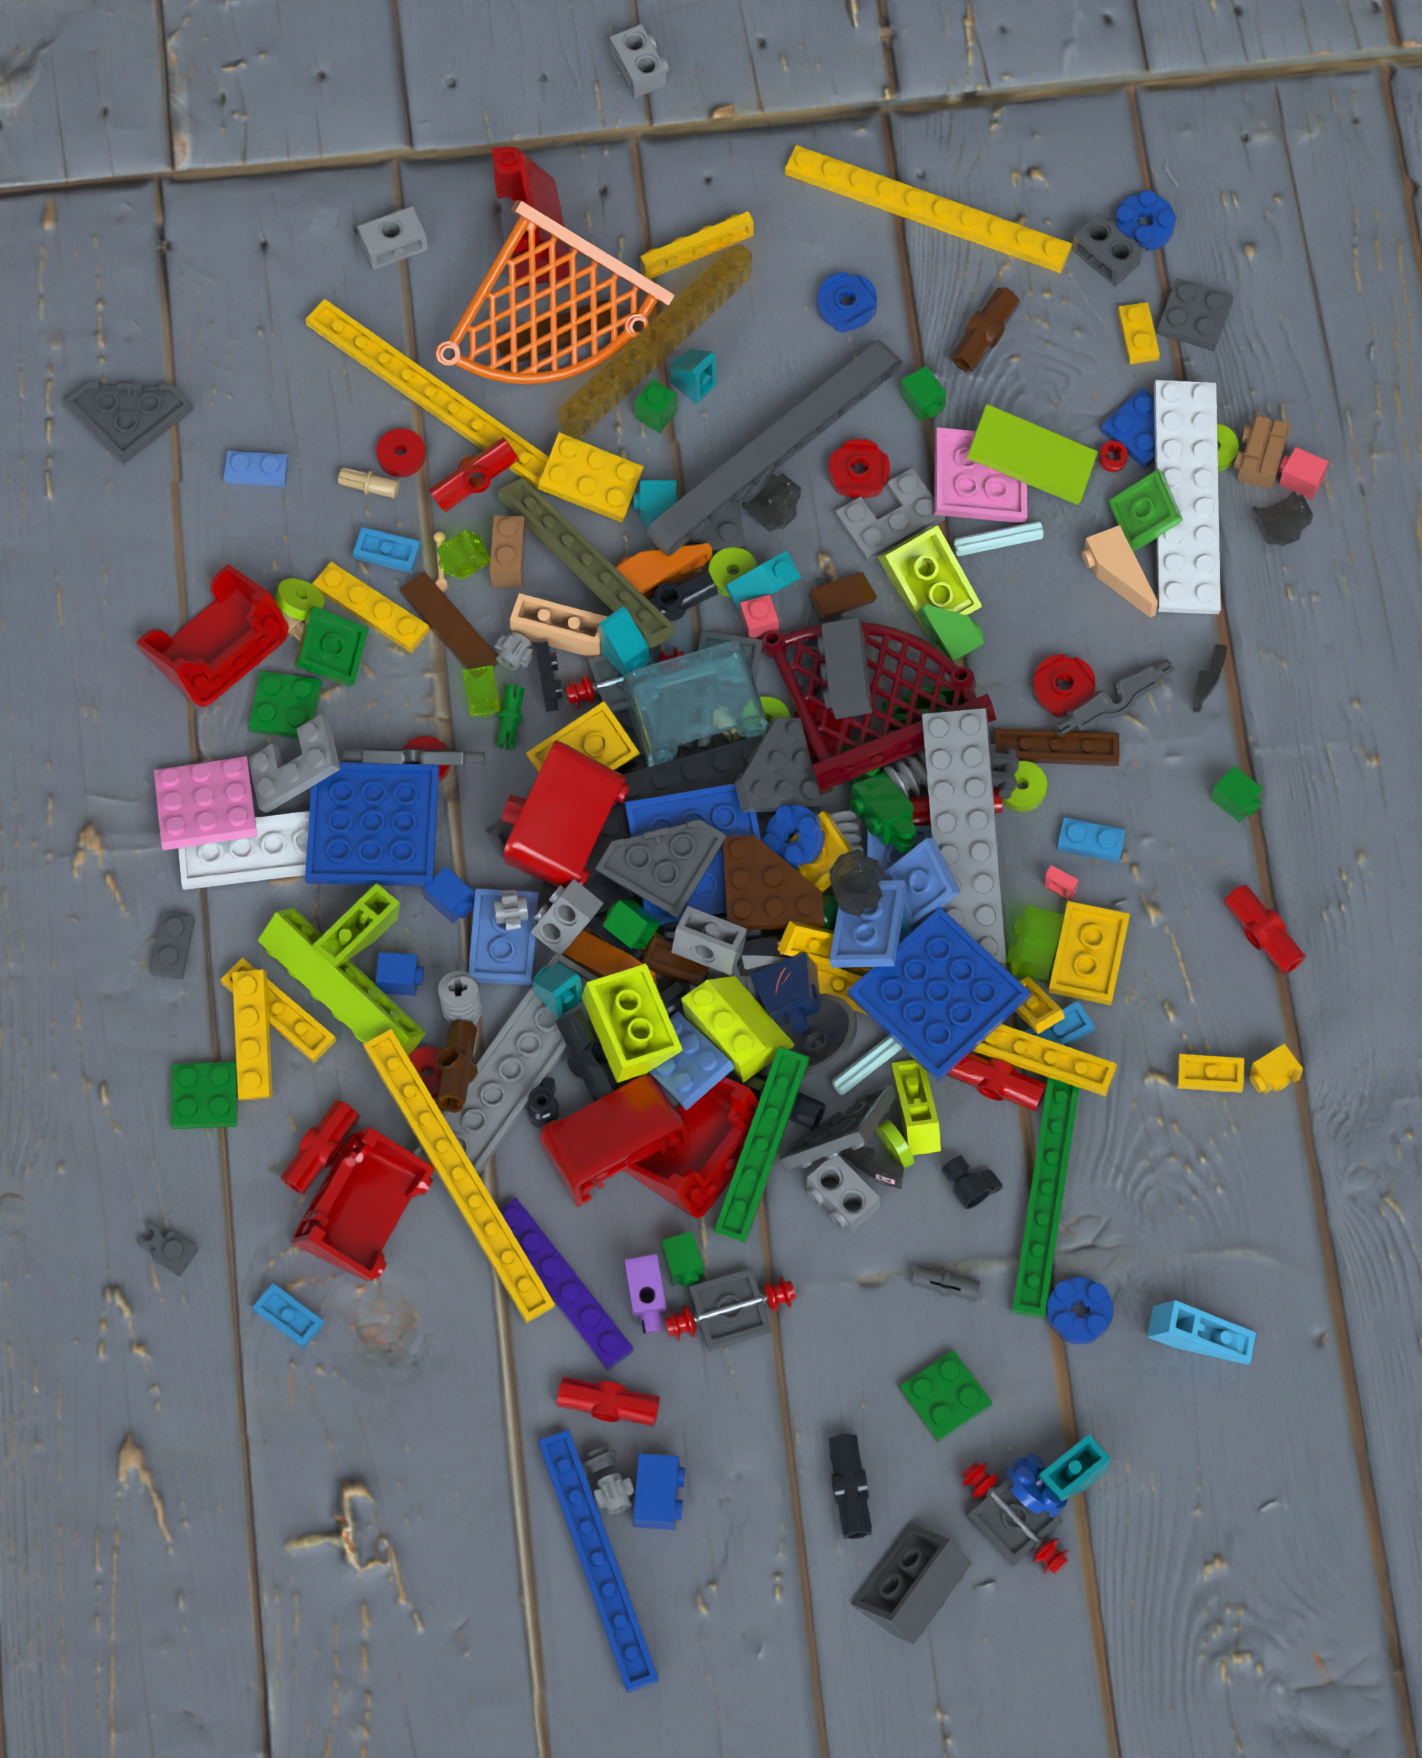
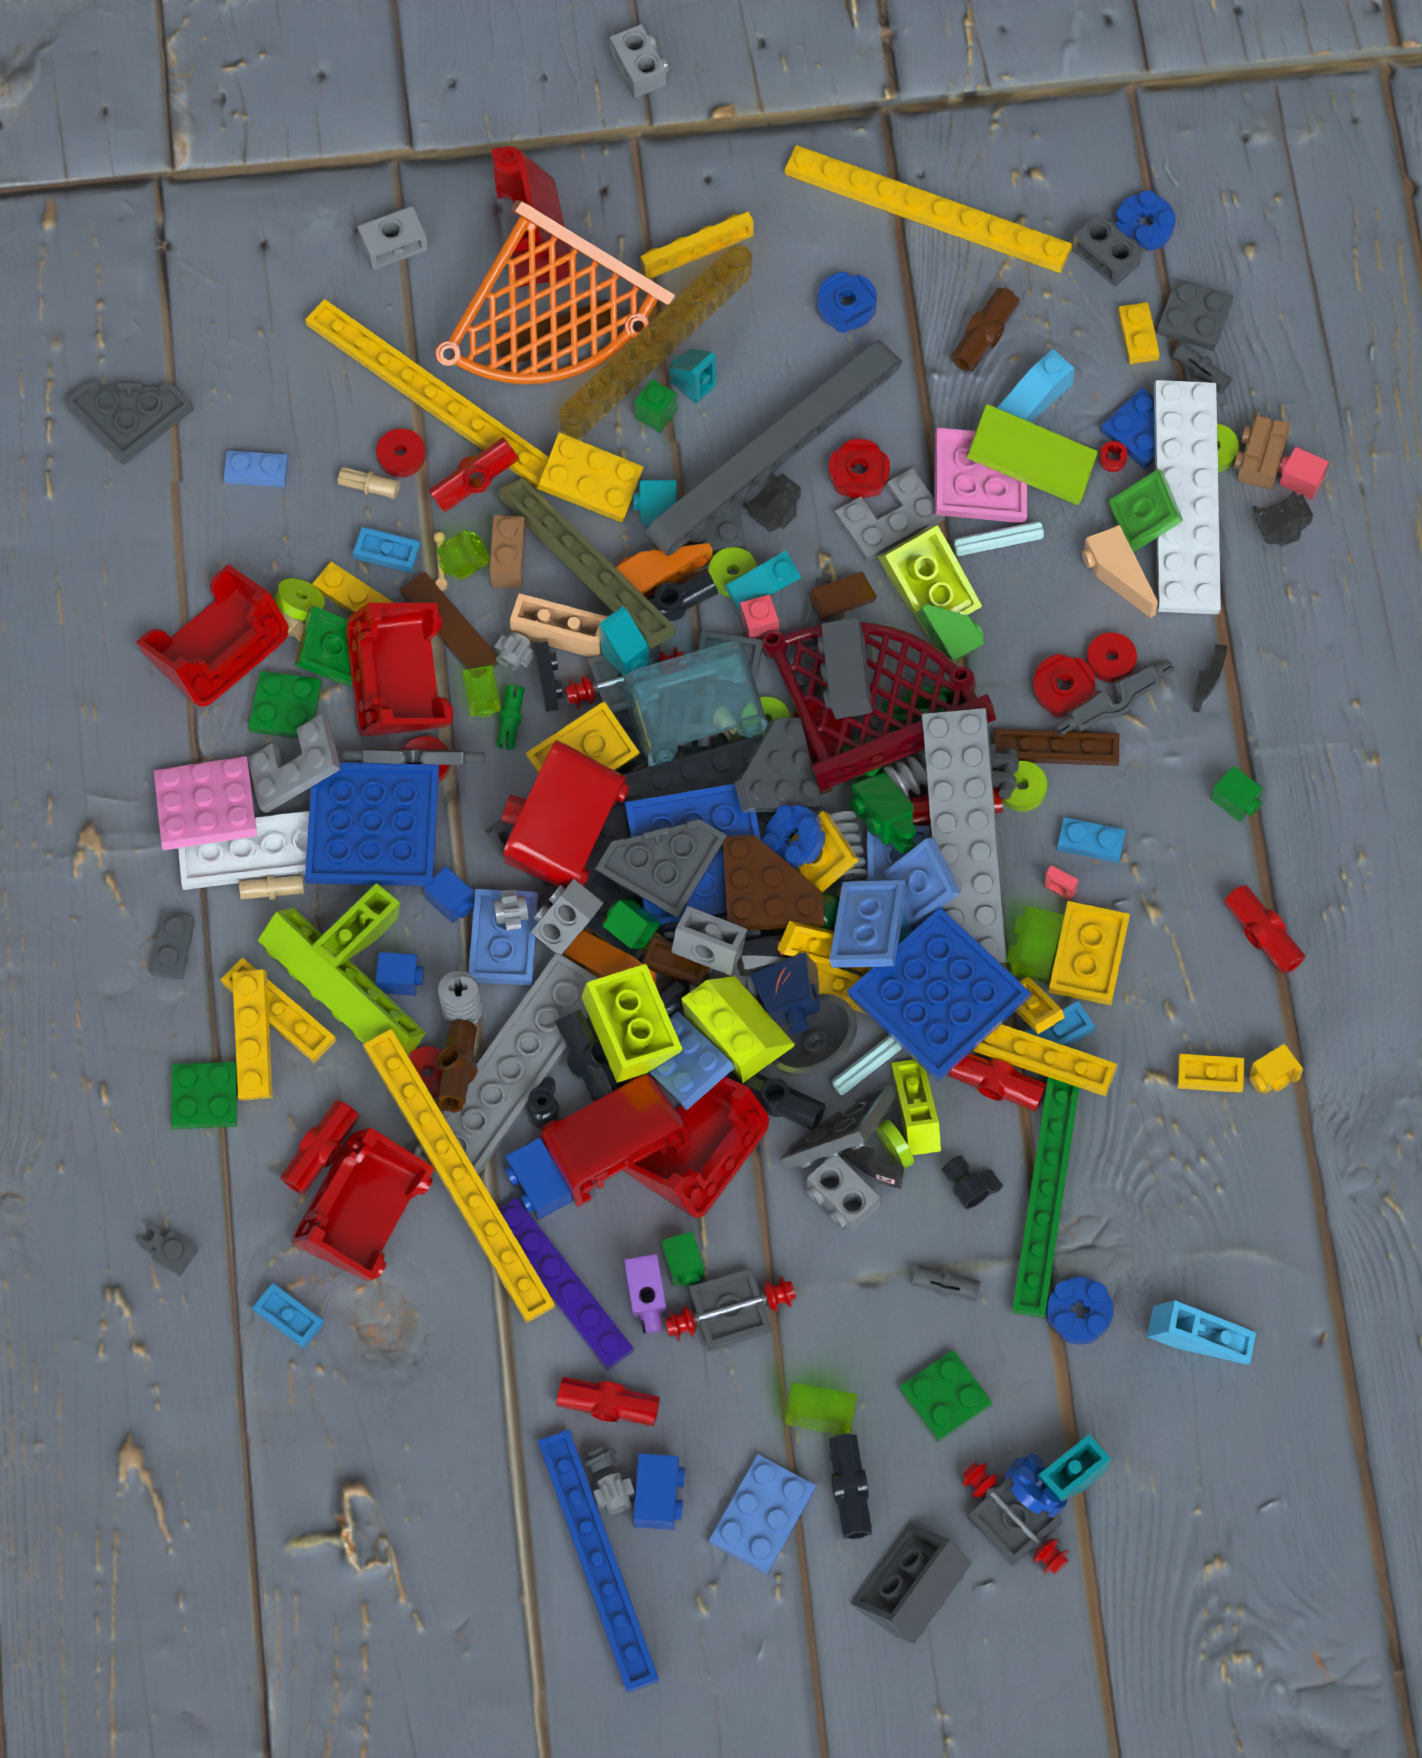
teal slope [533,962,582,1019] -> none
green plate [714,1046,810,1243] -> none
clear smoke hair [829,849,885,917] -> none
green brick [900,366,946,421] -> none
none -> tan pin [239,874,304,900]
none -> red windscreen [346,603,453,736]
none -> blue brick [504,1138,572,1220]
none -> medium blue plate [709,1454,816,1575]
none -> clear neon green brick [785,1382,857,1435]
none -> medium azure slope [997,349,1075,422]
none -> red piece [1086,632,1137,683]
none -> dark grey pin [1173,342,1232,393]

